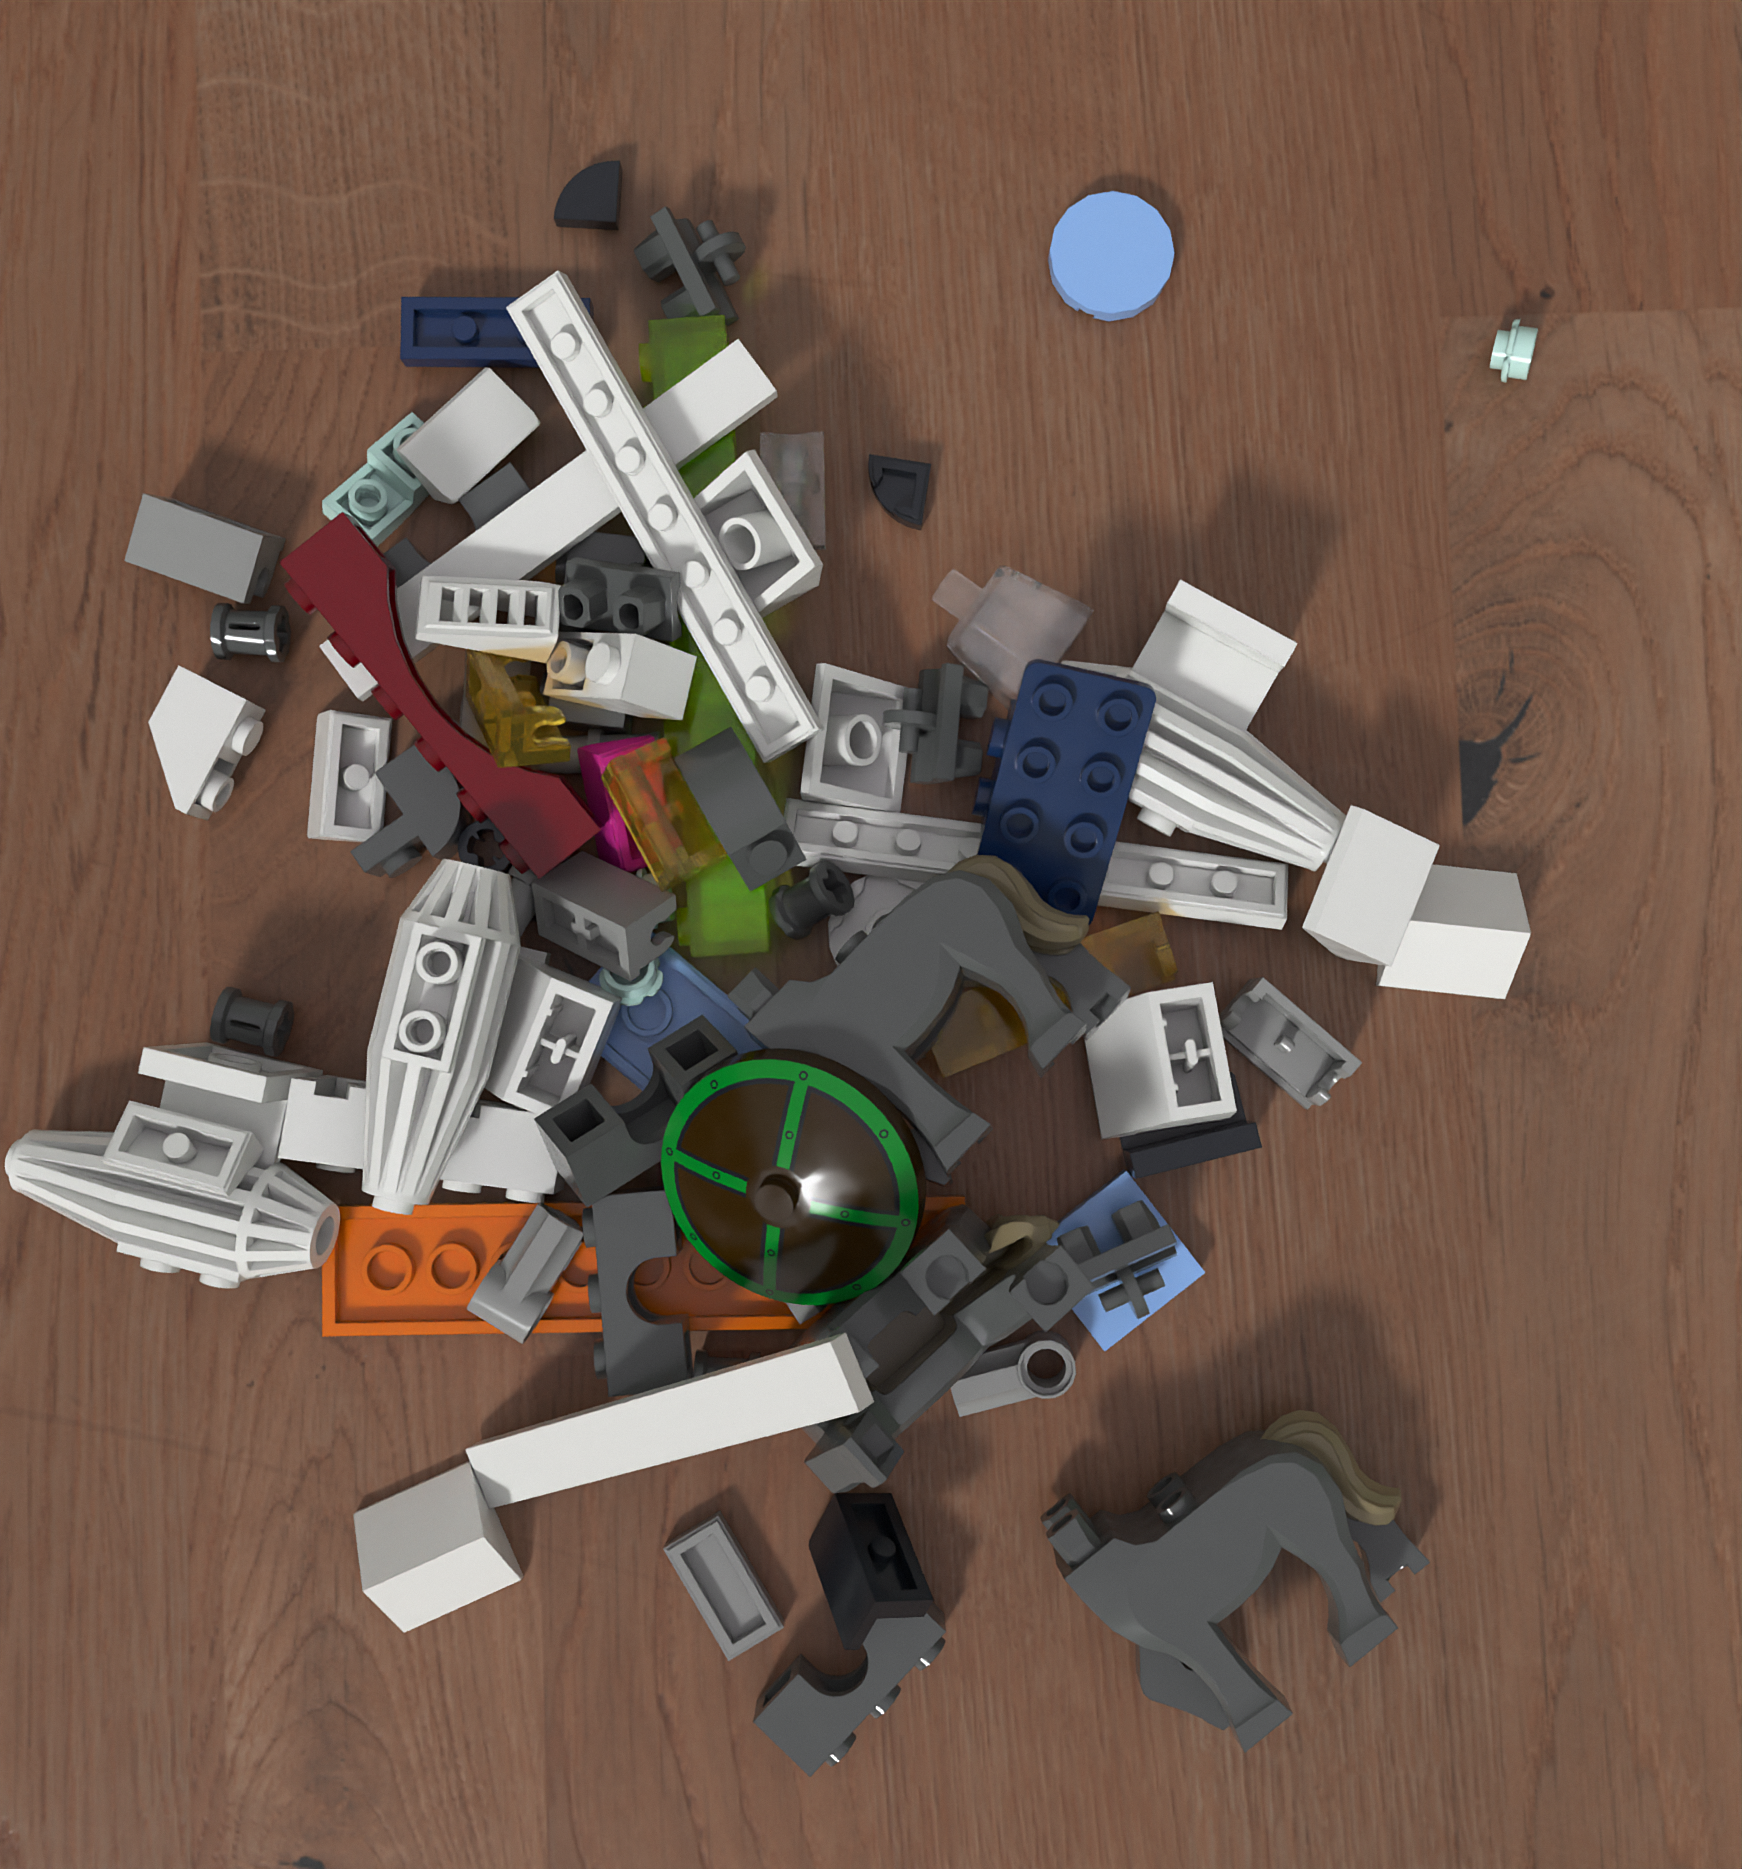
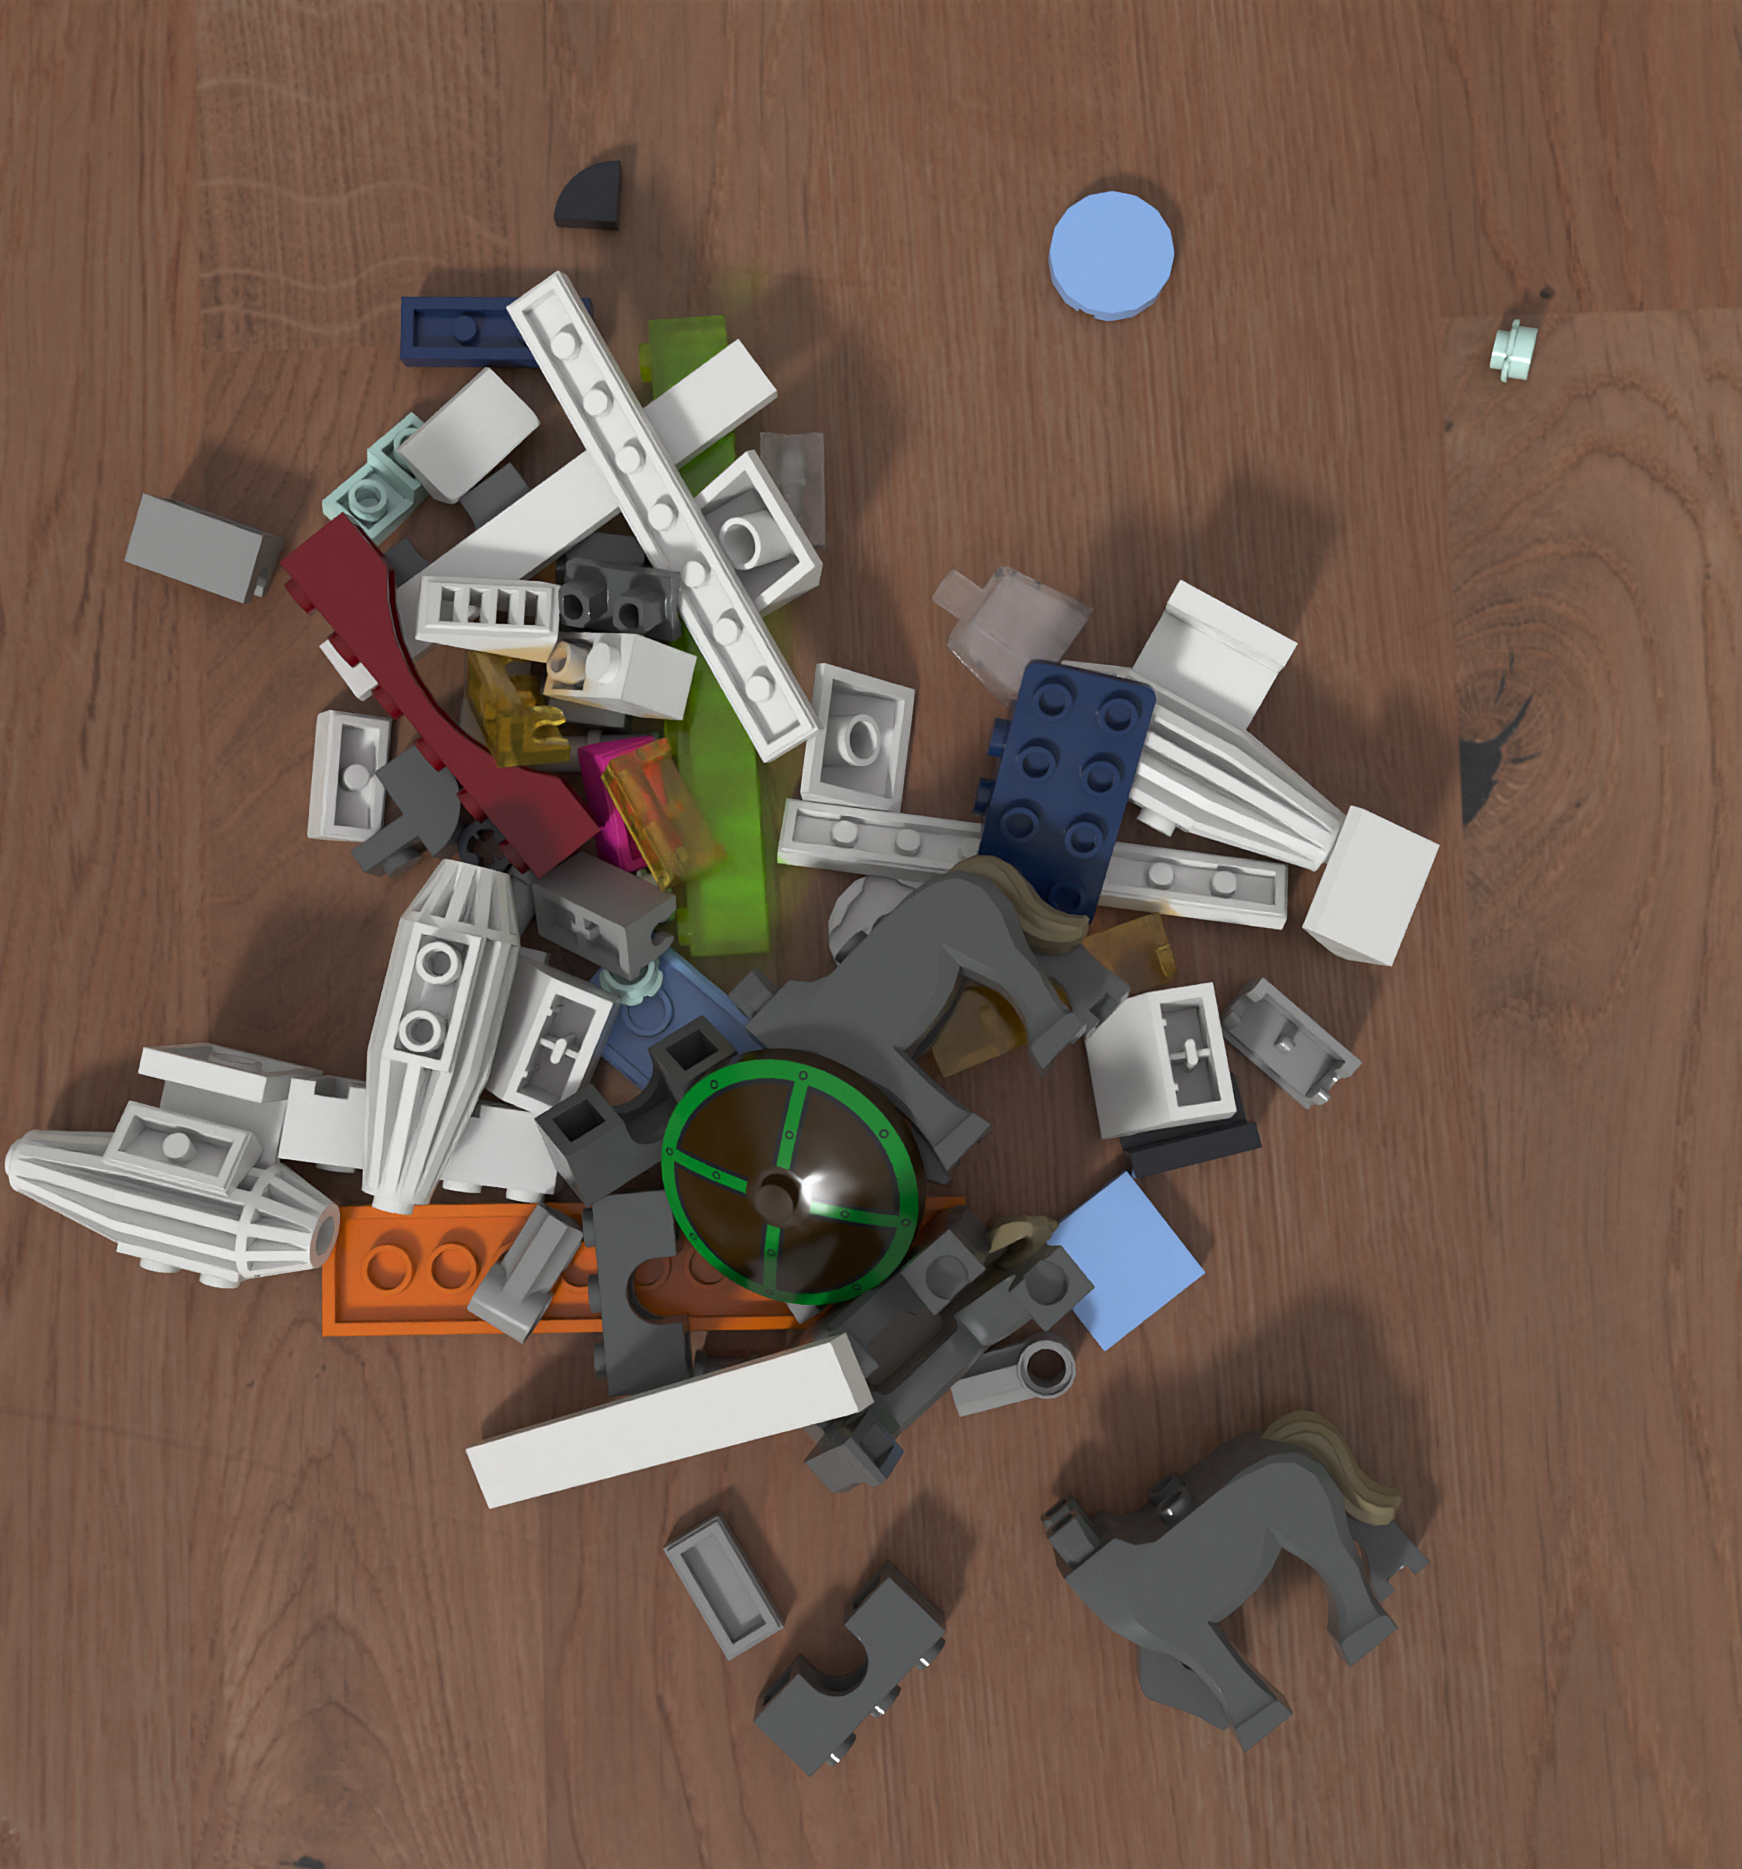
white slope [148,665,266,821] -> none
dark grey bush [210,603,291,662] -> none
dark grey bush [210,987,294,1057] -> none
white slope [353,1460,524,1633] -> none
dark grey hips [634,206,746,334] -> none
dark grey brick [674,726,807,892] -> none
dark grey bush [768,861,855,940] -> none
black panel [809,1493,934,1650] -> none
black tile [868,454,931,530] -> none
dark grey hips [882,663,988,785] -> none
dark grey hips [1056,1200,1177,1319] -> none
white slope [1376,864,1531,999] -> none

